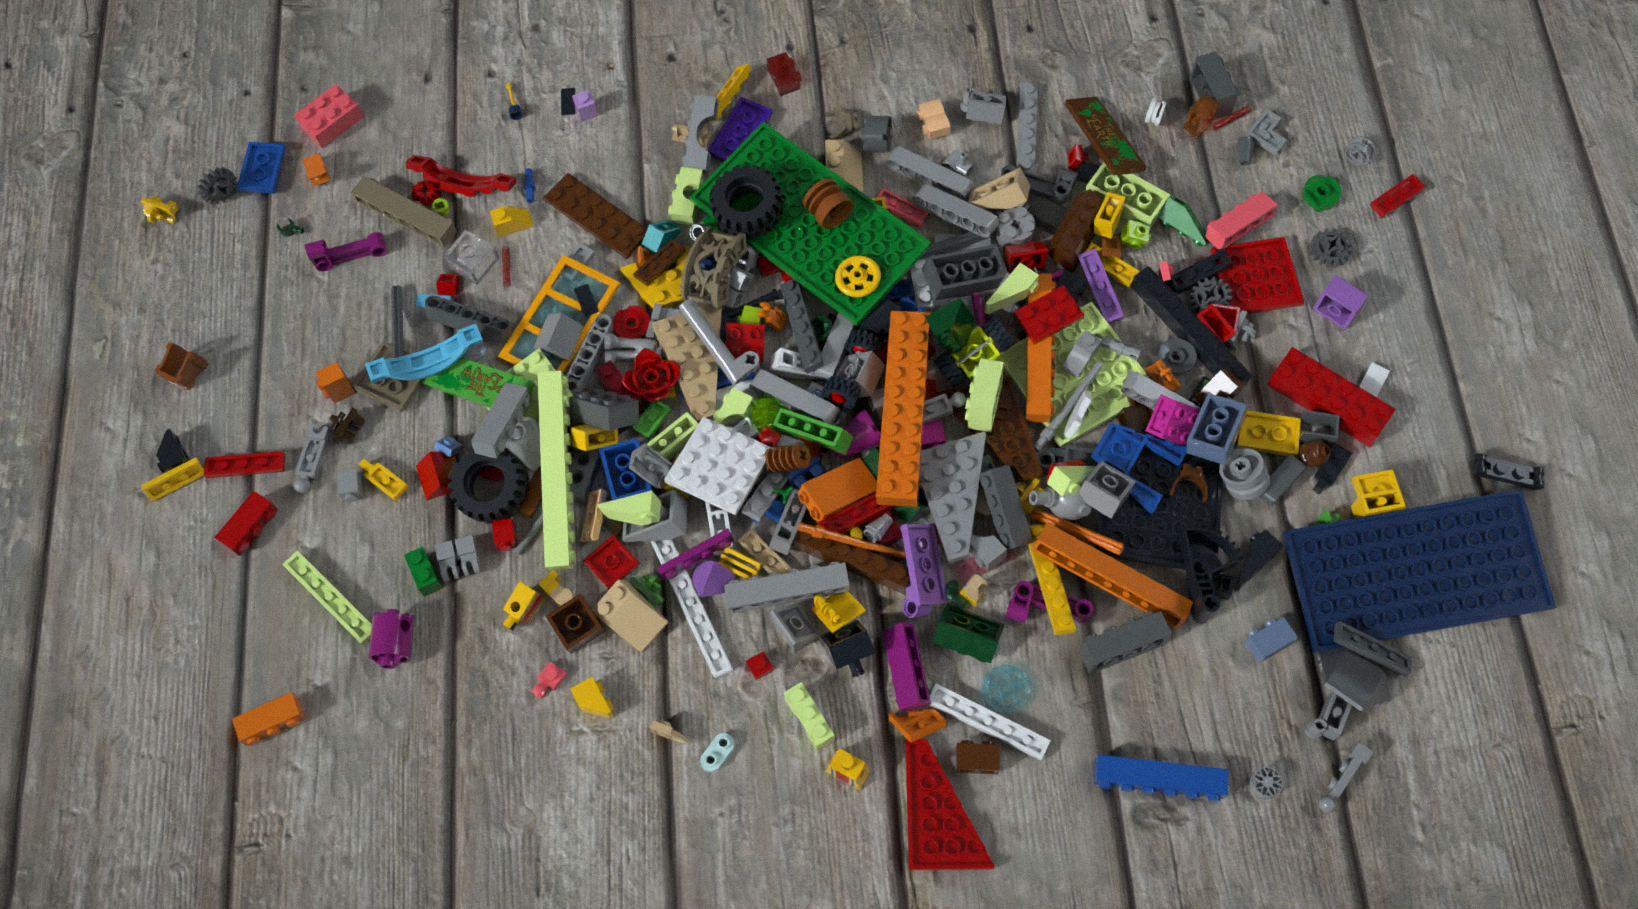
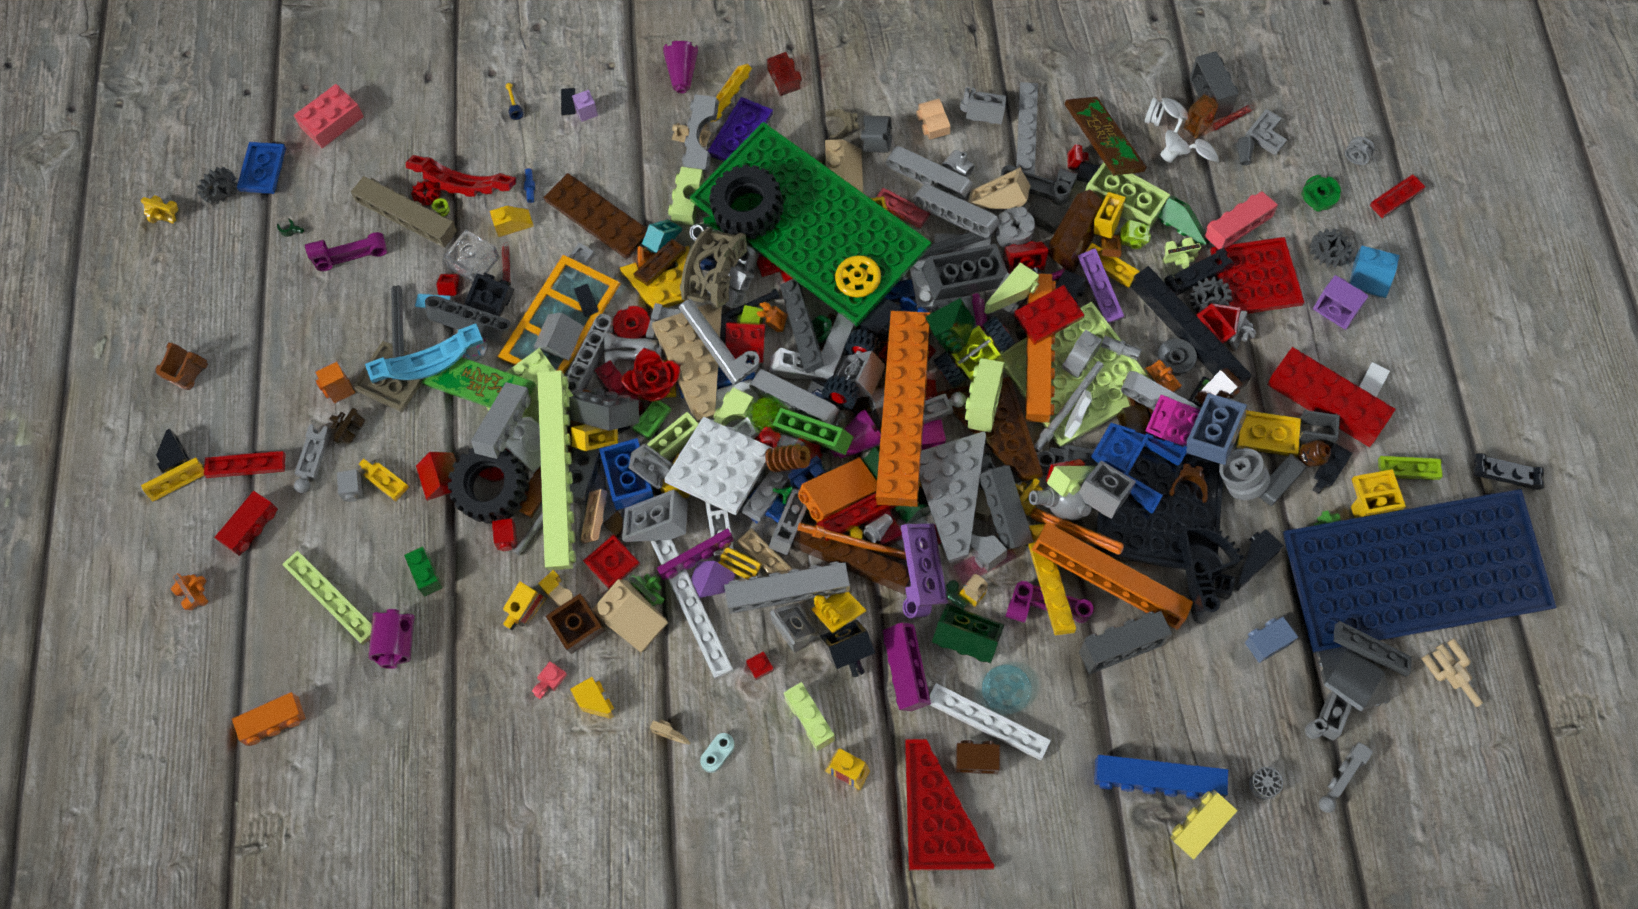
orange brick [302,153,331,186] -> none
medium blue plate [434,437,462,457] -> none
light grey legs [434,535,481,582] -> none
yellowish green slope [598,491,661,526] -> none
dark orange wheel [803,178,854,230] -> none
orange wing [889,709,946,743] -> none
coral plate [1158,261,1174,282] -> none
none -> orange hips [171,573,208,610]
none -> black plate [464,272,515,316]
none -> magenta cone [663,41,698,94]
none -> white plant [1160,98,1219,163]
none -> yellowish green hips [1163,237,1201,269]
none -> light yellow brick [1170,789,1238,860]
none -> dark azure slope [1349,246,1400,298]
none -> lime plate [1378,456,1443,480]
none -> tan plant [1421,638,1483,707]

